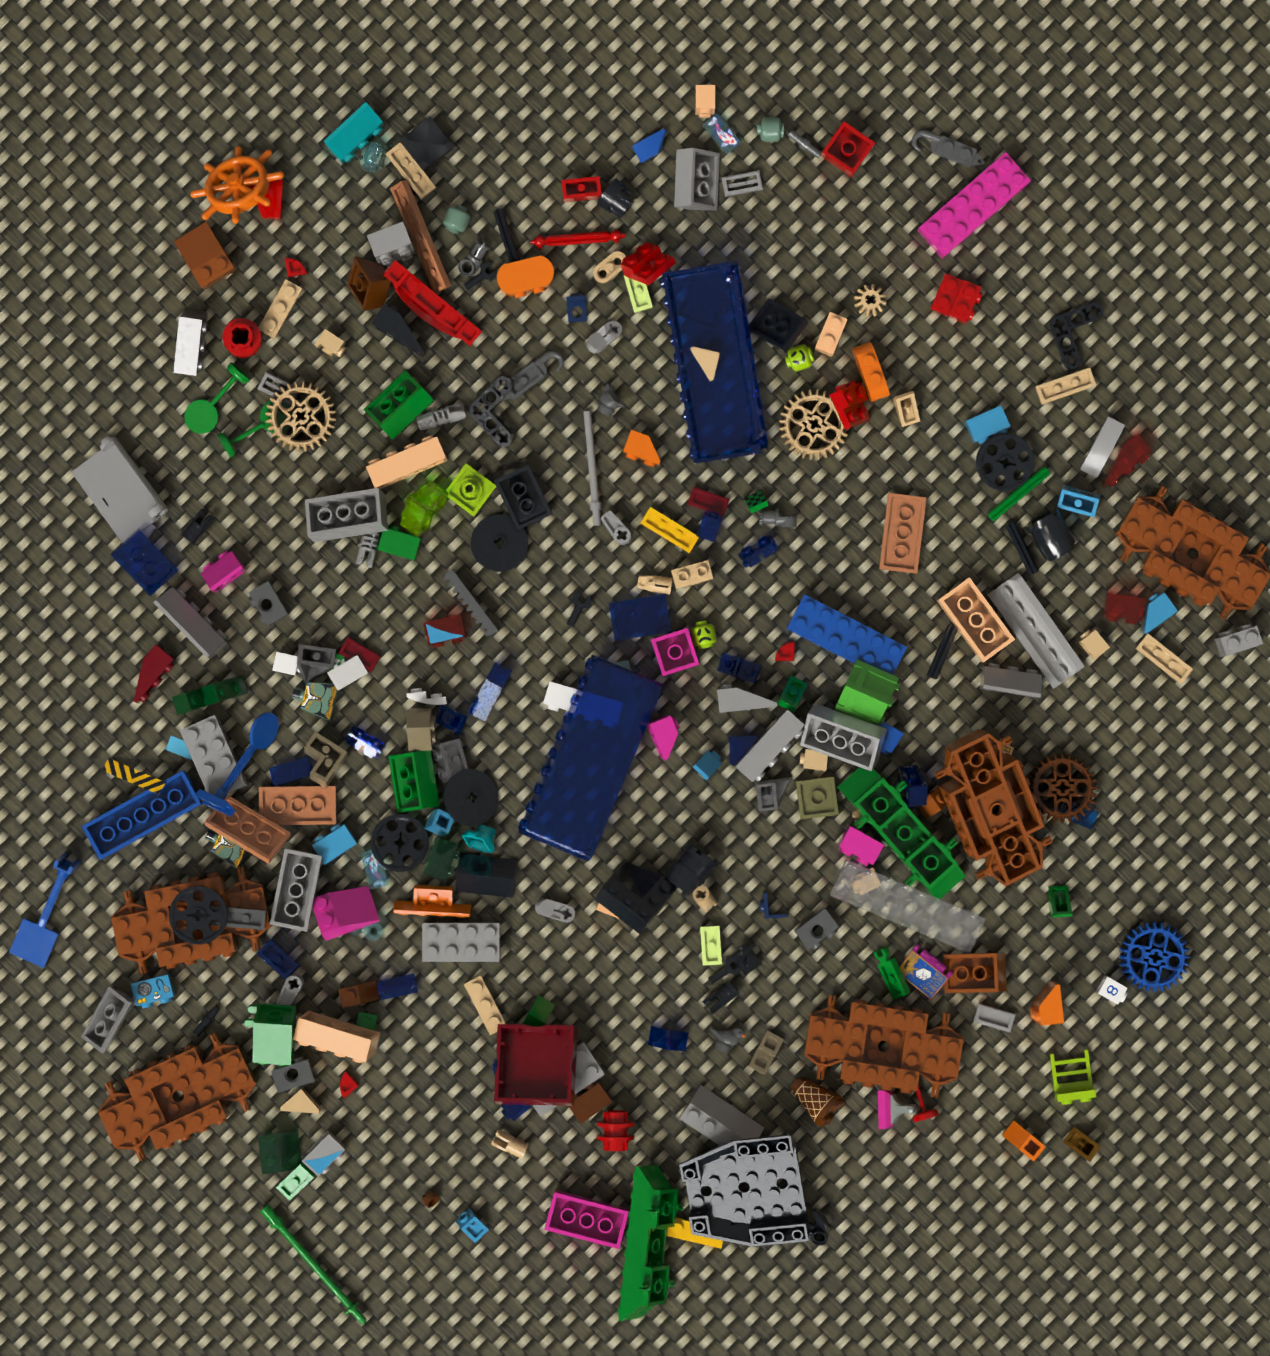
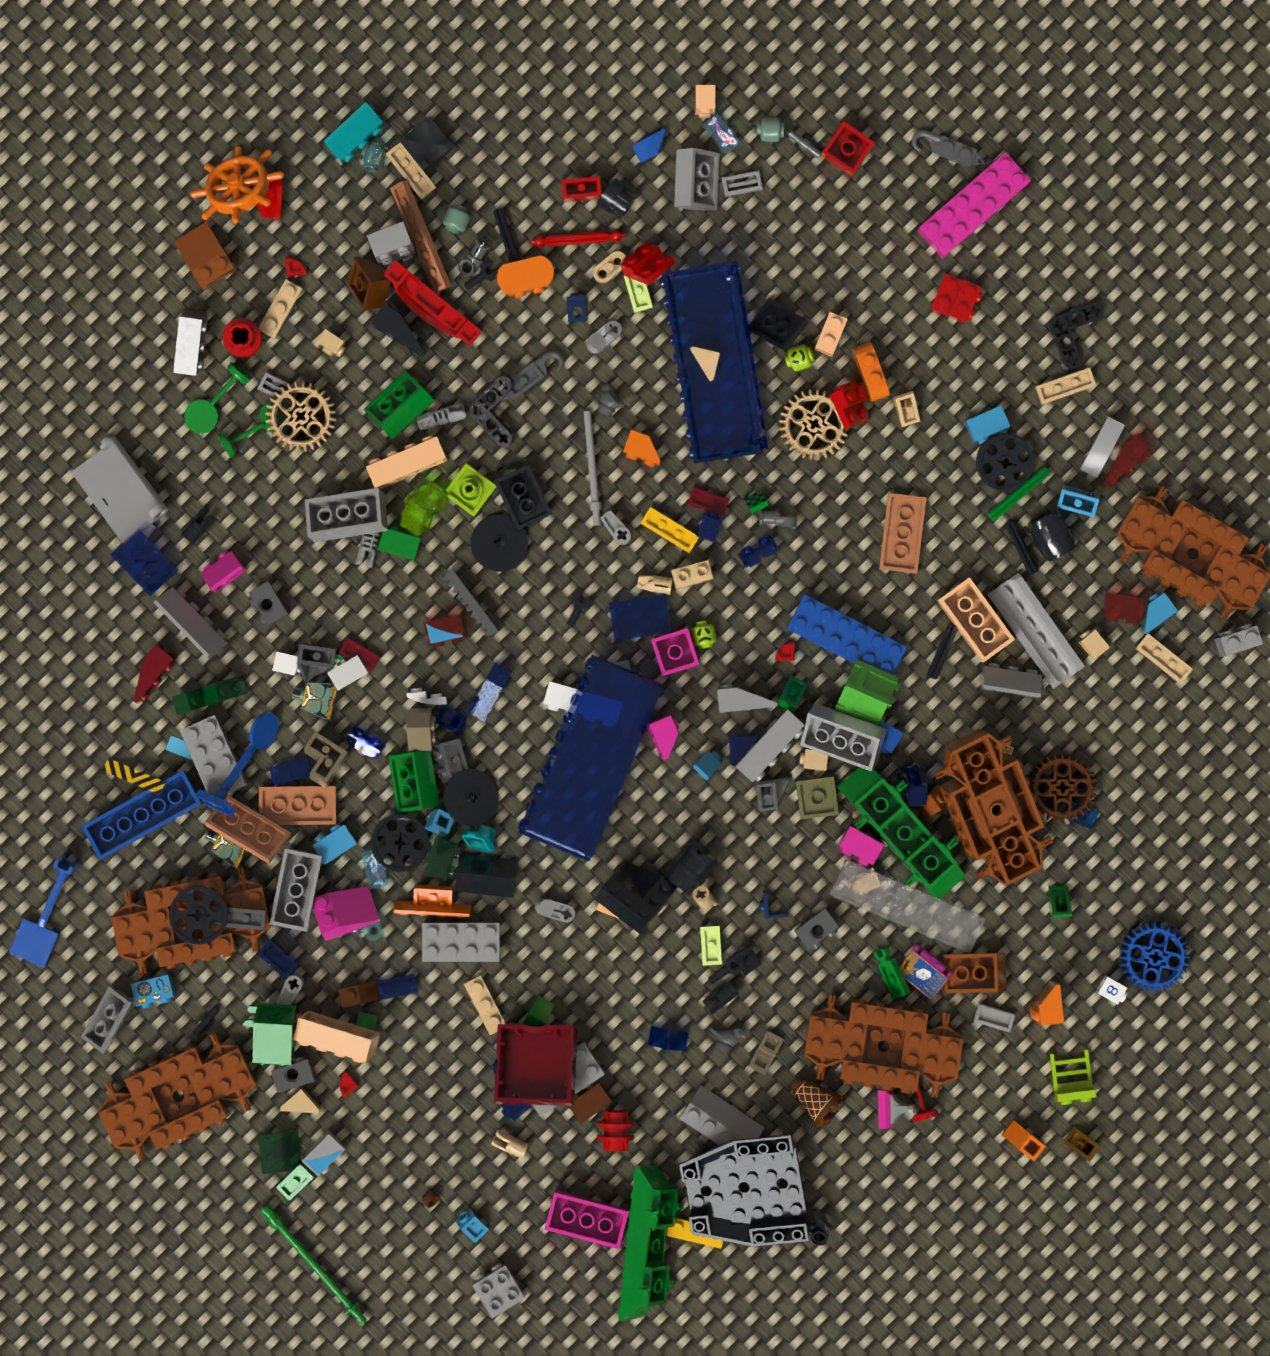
clear blue slope [717,653,761,684] -> none
tan gear [854,284,887,317] -> none
none -> light grey brick [472,1263,526,1318]

